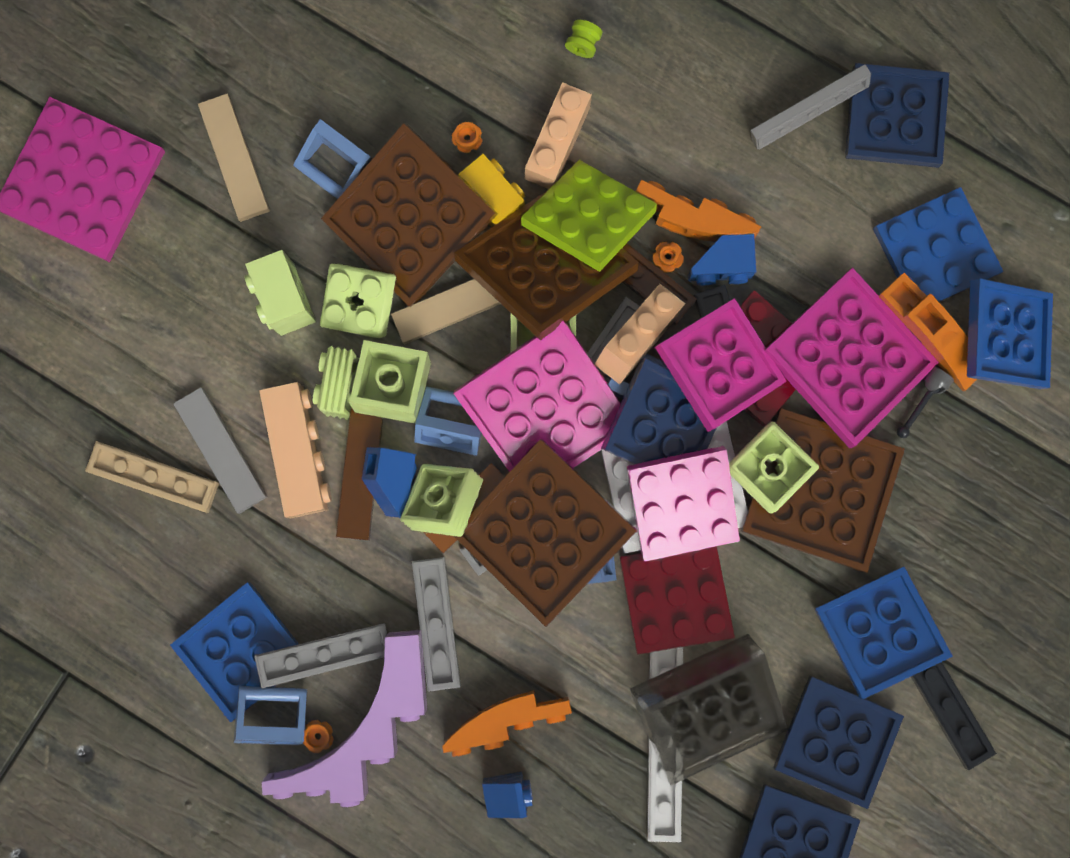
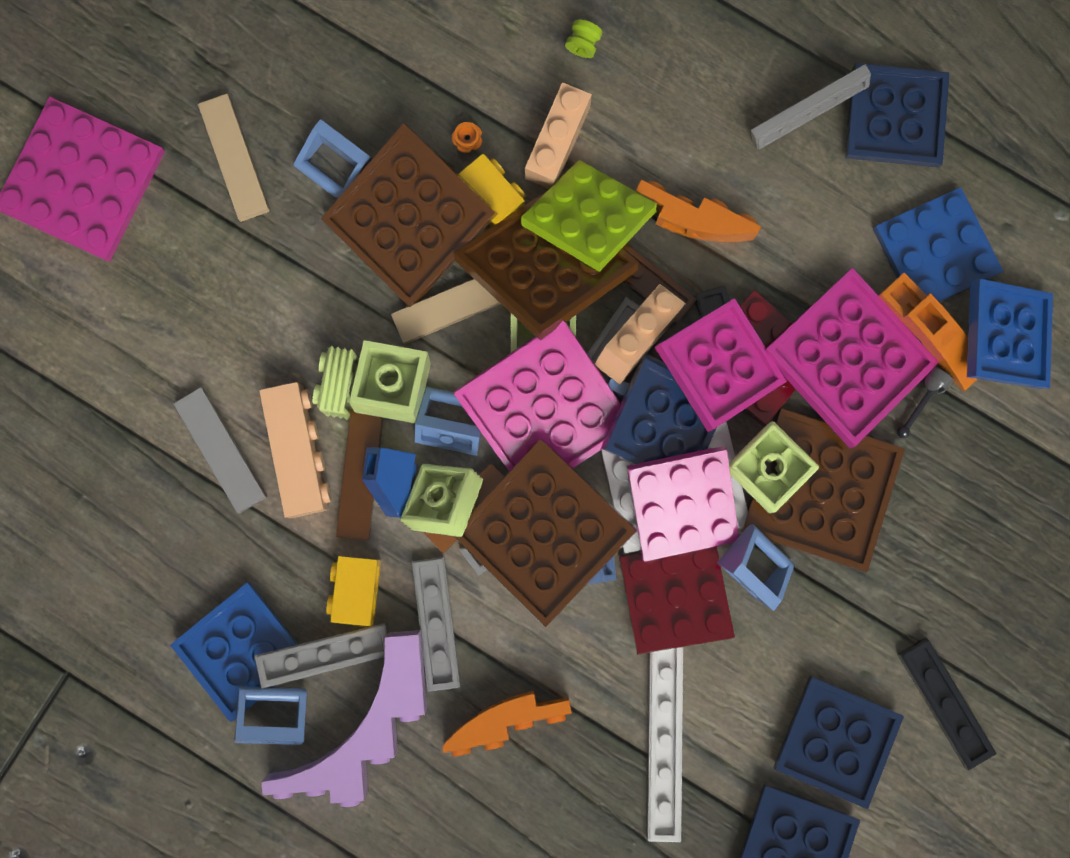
tan tile [85,441,219,513] -> none
yellowish green brick [244,250,316,336] -> none
orange plate [303,720,334,753] -> none
yellowish green brick [320,264,396,338] -> none
blue slope [482,771,533,818] -> none
clear smoke slope [630,634,788,786] -> none
orange plate [652,242,684,273] -> none
blue slope [688,234,756,286] -> none
blue plate [815,567,953,700] -> none
none -> yellow brick [326,556,381,626]
none -> medium blue tile [717,524,794,611]

